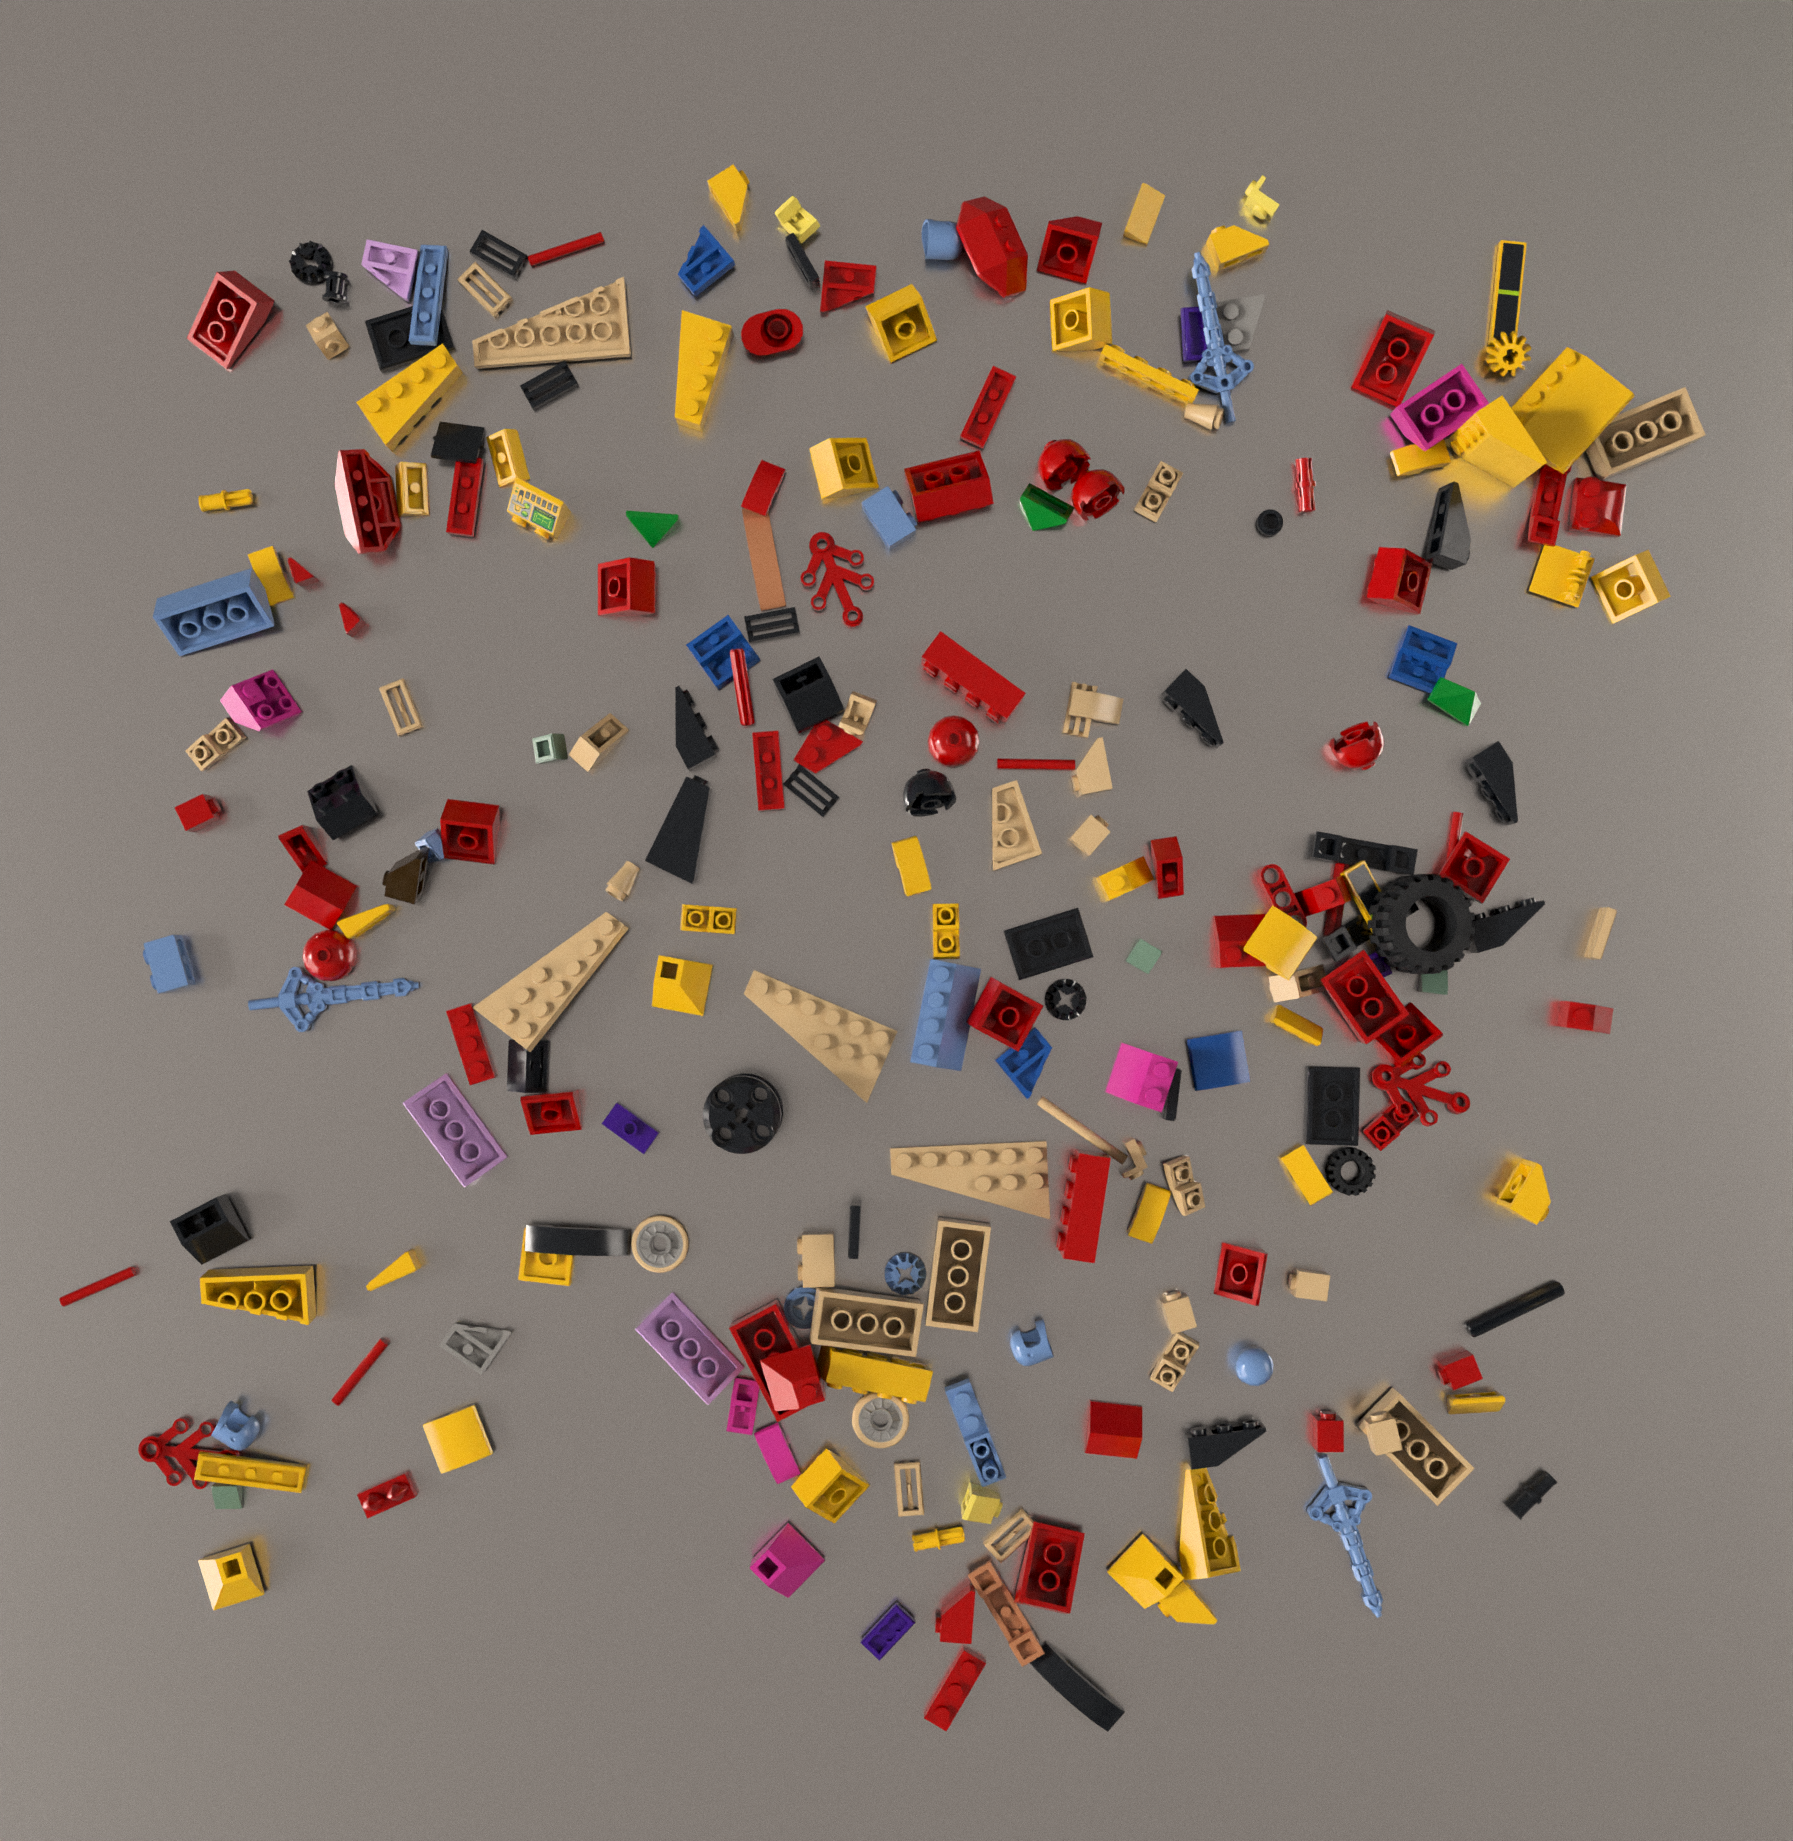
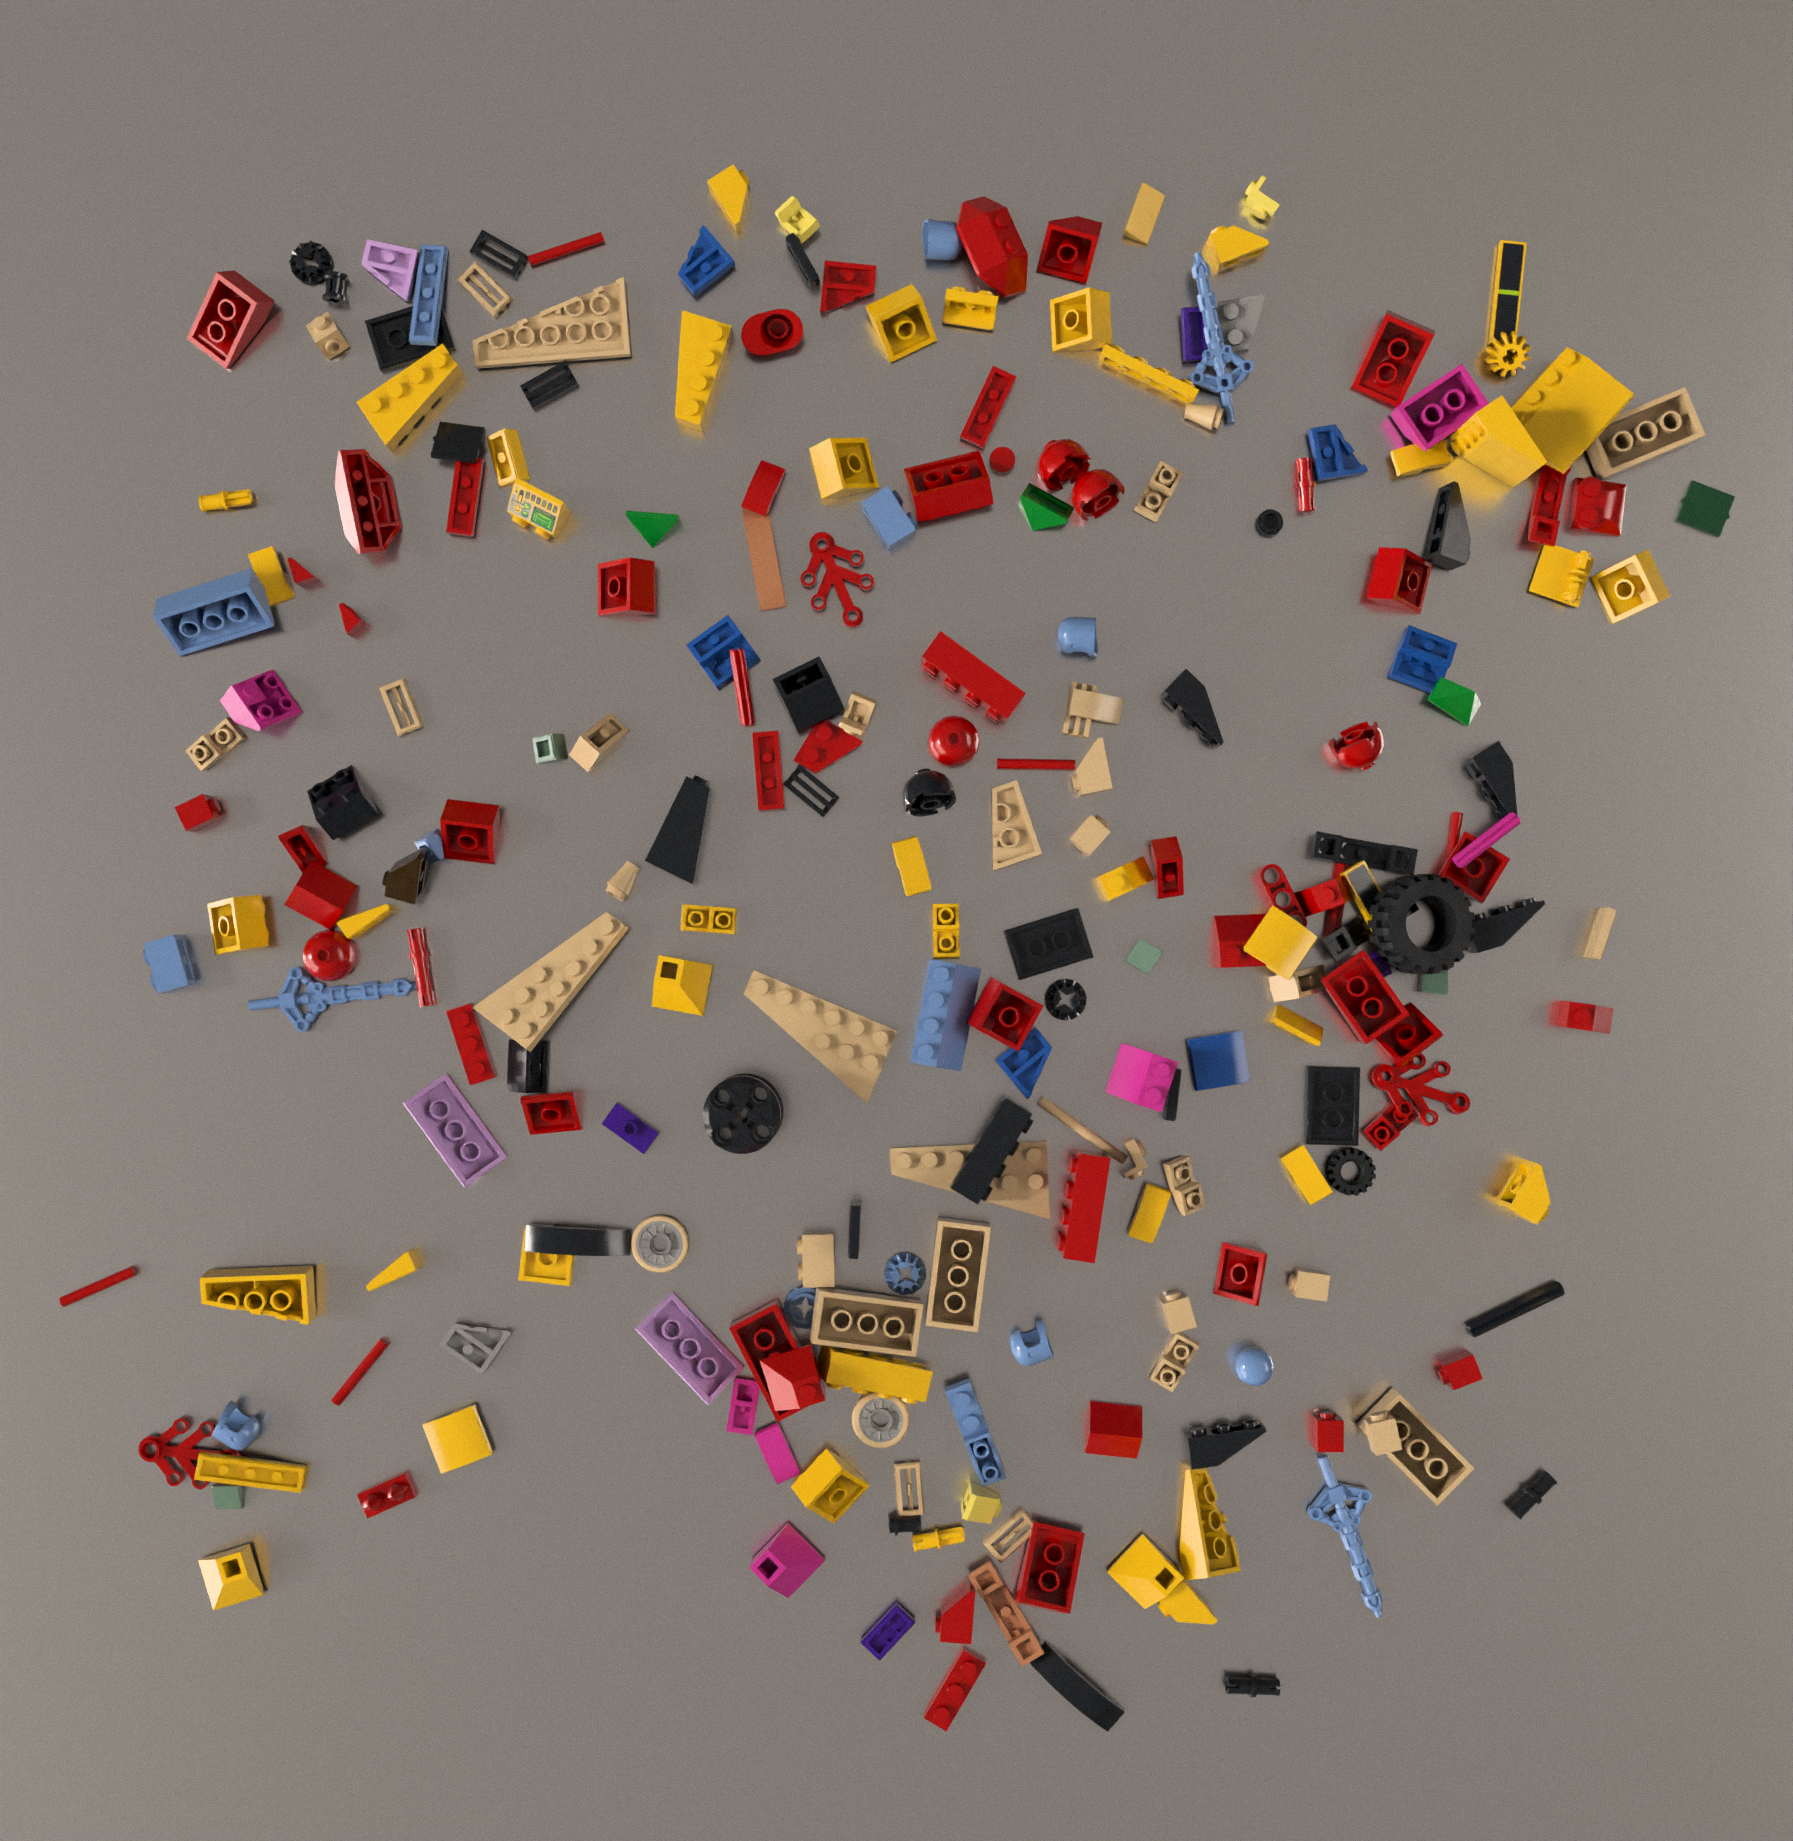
black slope [169,1194,249,1265] -> none
yellow slope [395,461,429,517] -> none
black slope [675,686,719,771] -> none
black tile [744,607,800,643] -> none
yellow slope [1446,1391,1505,1415] -> none
none -> yellow slope [207,895,269,955]
none -> red pin [406,927,436,1007]
none -> black pin [889,1514,921,1536]
none -> yellow bracket [942,286,998,330]
none -> black brick [950,1096,1034,1205]
none -> red tile [989,447,1015,474]
none -> medium blue helmet [1058,617,1098,657]
none -> black pin [1225,1675,1280,1697]
none -> blue wing [1308,424,1368,481]
none -> dark pink axle [1452,812,1521,868]
none -> clear green piece [1676,480,1735,537]

